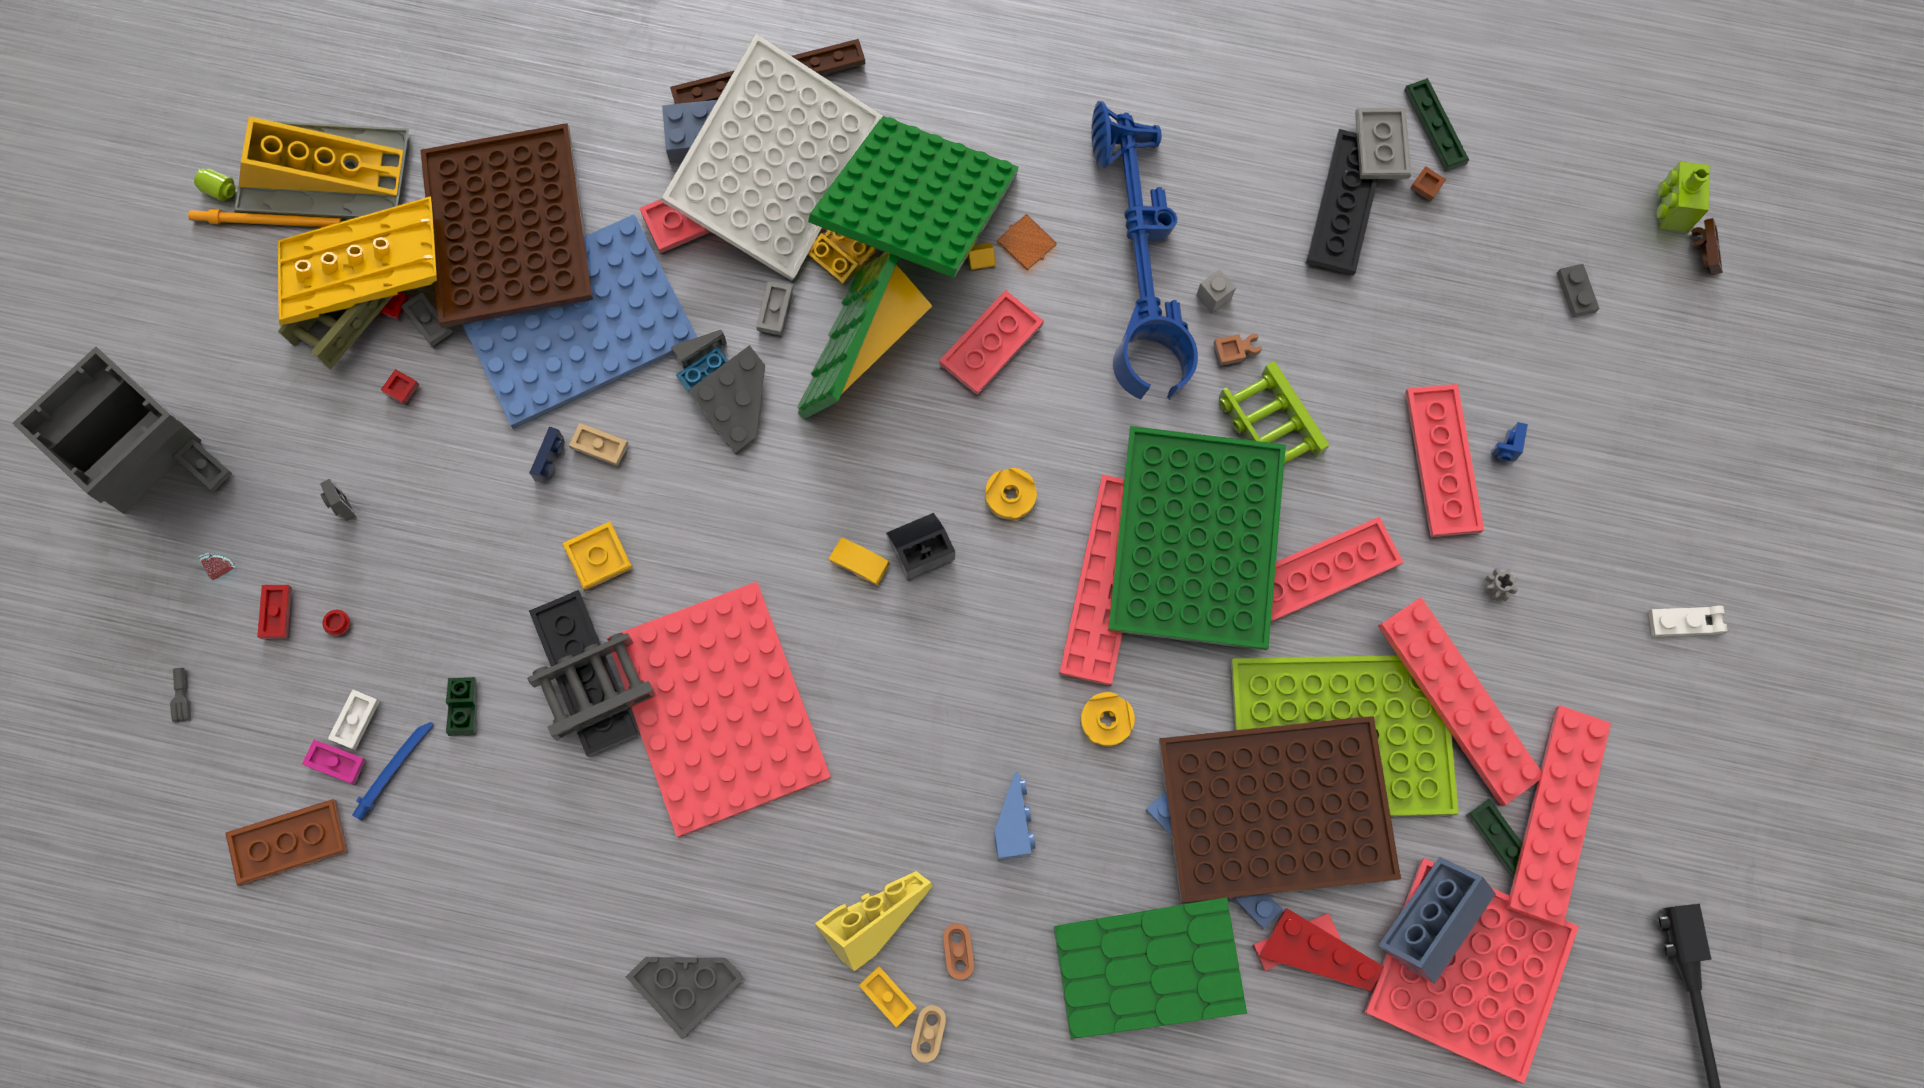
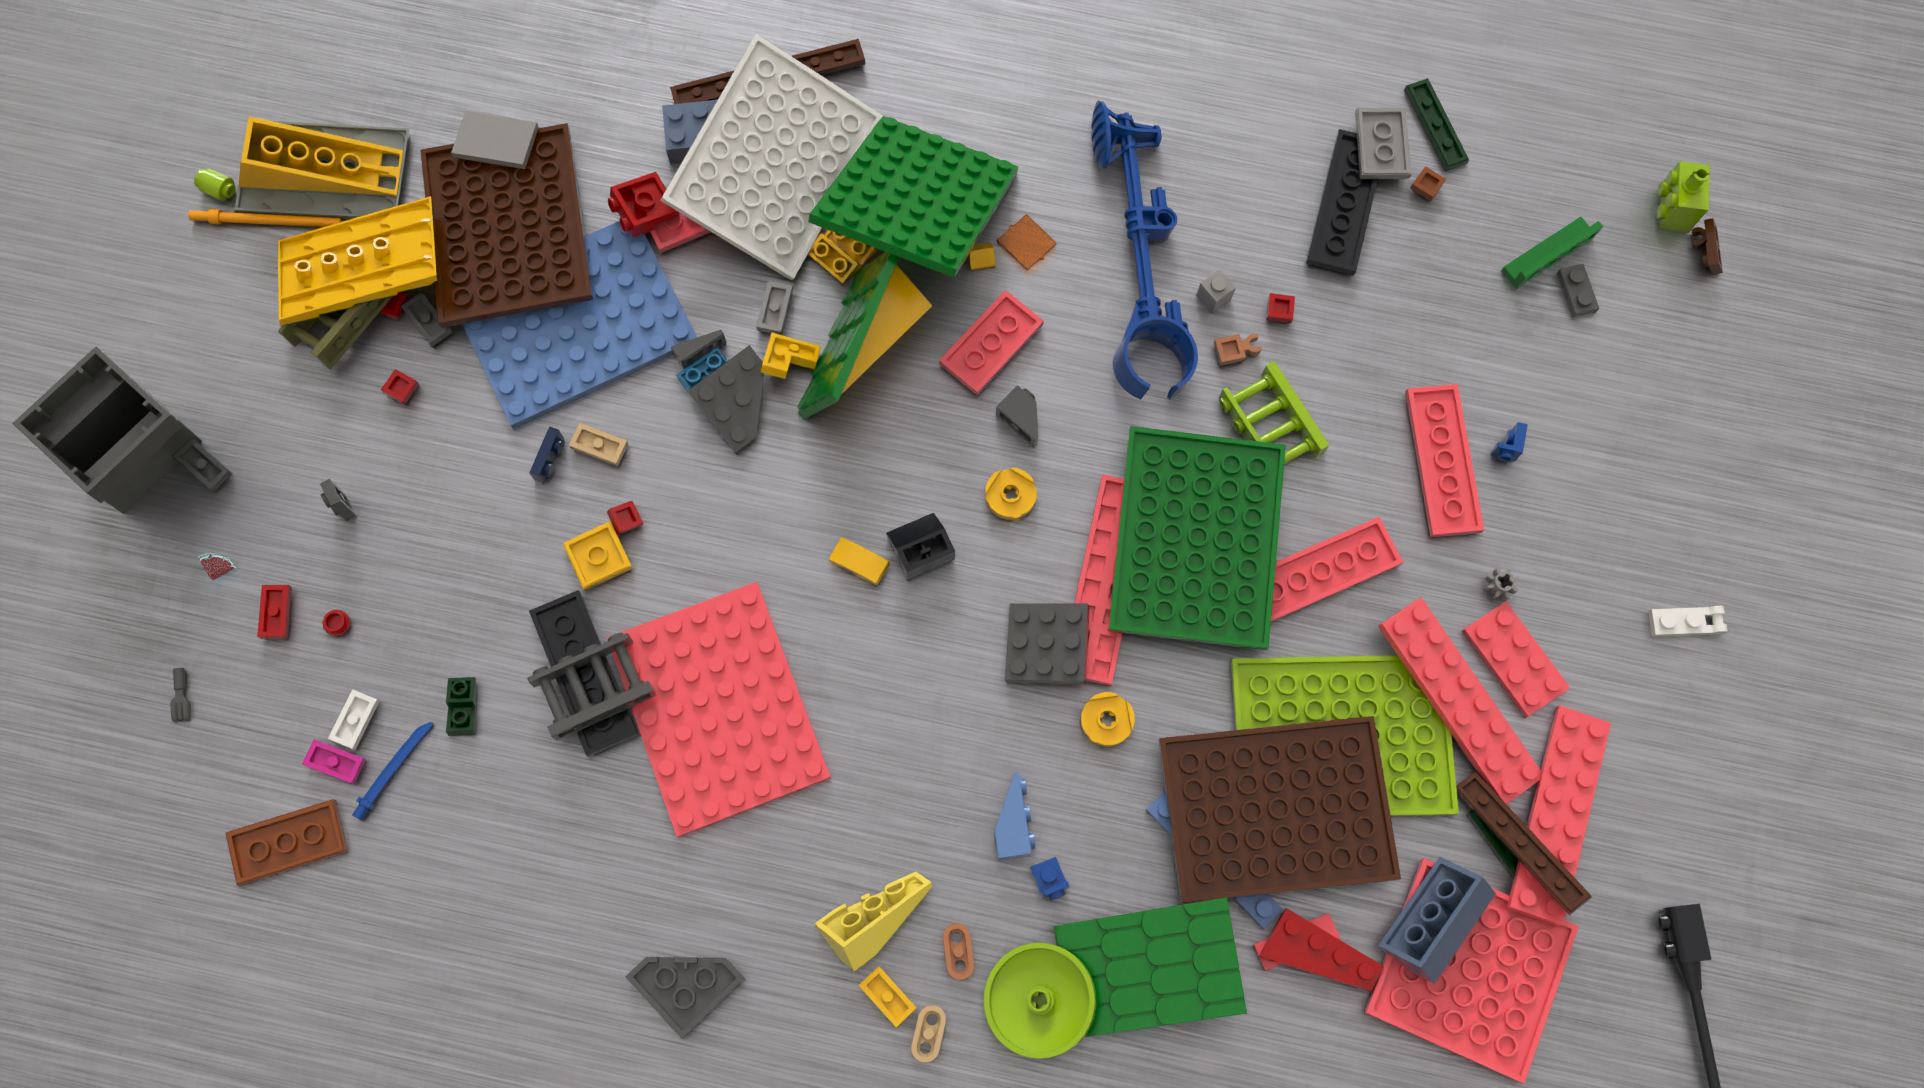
none -> light grey tile [451,111,539,169]
none -> red plate [607,500,643,535]
none -> red plate [608,172,679,238]
none -> yellow plate [760,333,821,379]
none -> lime dish [984,943,1096,1059]
none -> dark grey slope [996,385,1038,448]
none -> dark grey plate [1005,603,1090,684]
none -> blue bracket [1030,857,1069,901]
none -> red plate [1266,293,1295,323]
none -> reddish brown tile [1456,771,1592,916]
none -> coral plate [1462,601,1570,718]
none -> green fence [1501,217,1604,290]

